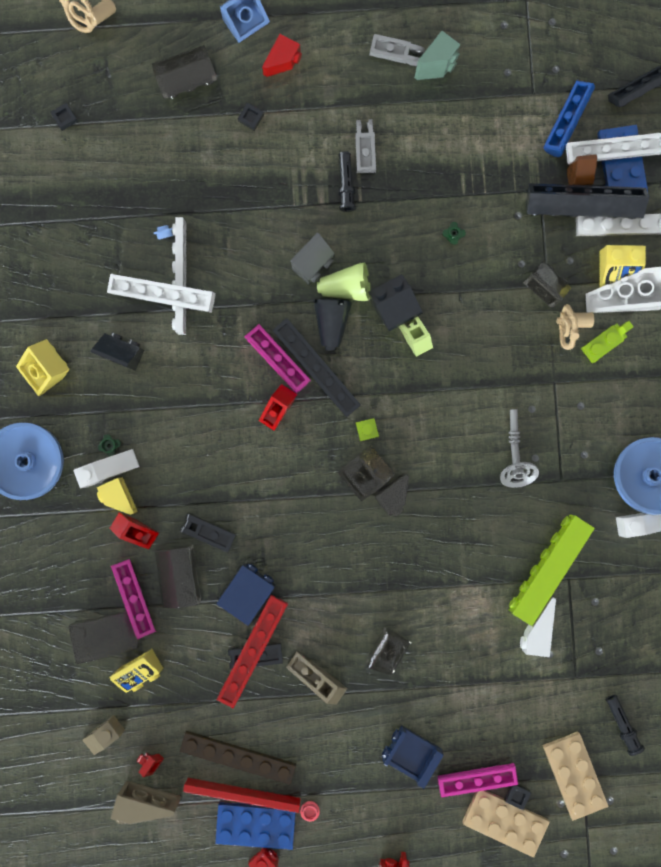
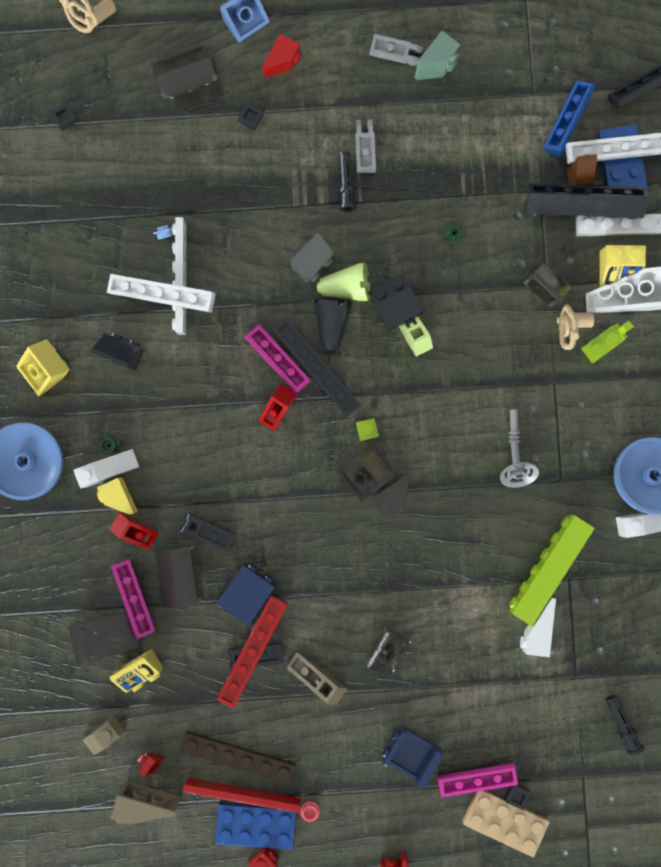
tan plate [542,731,609,821] -> none

